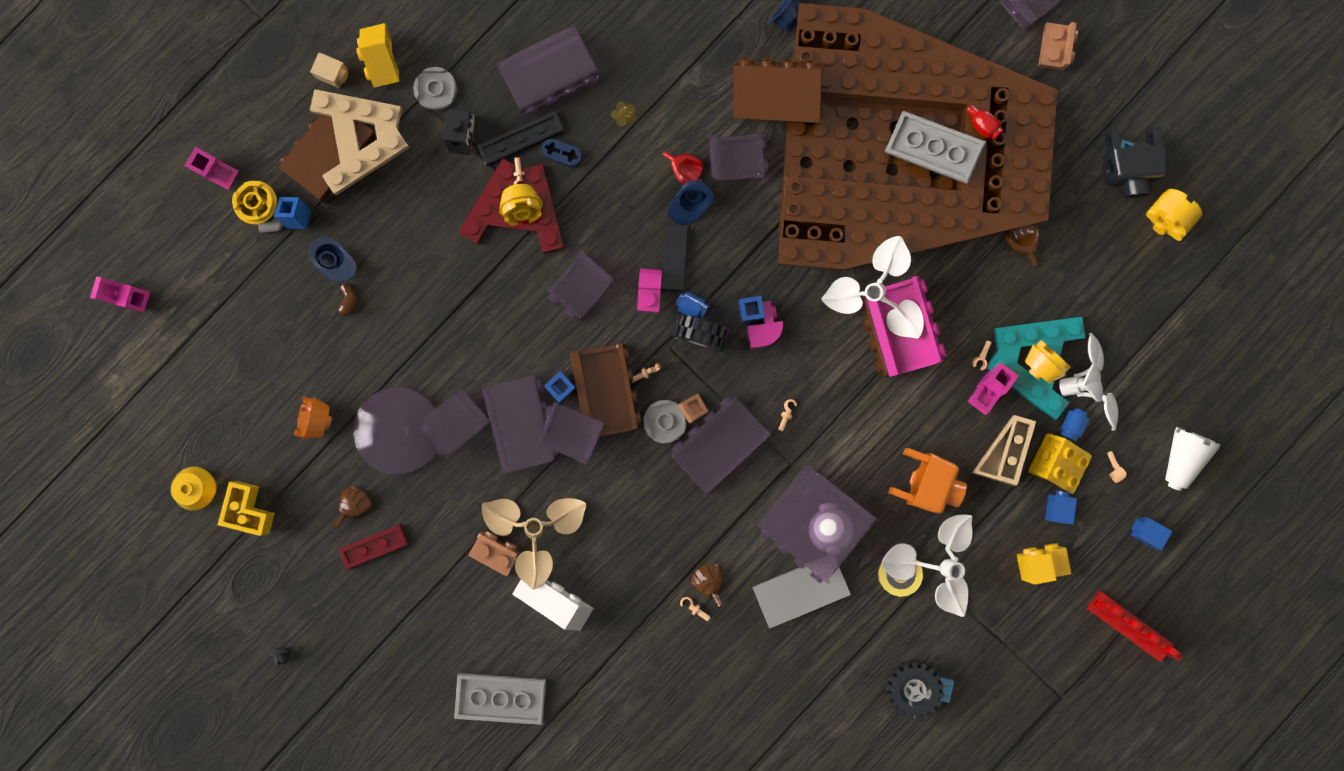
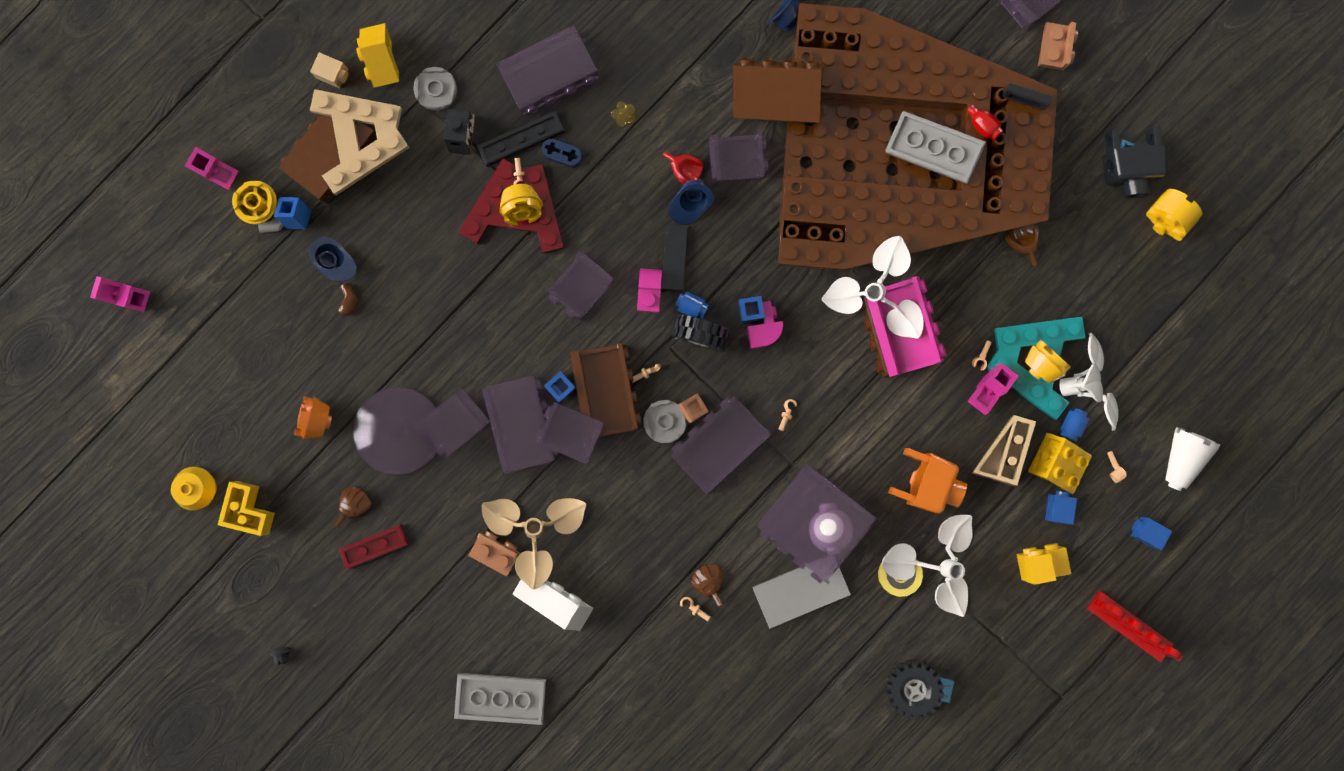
none -> black tile [1002,83,1053,110]

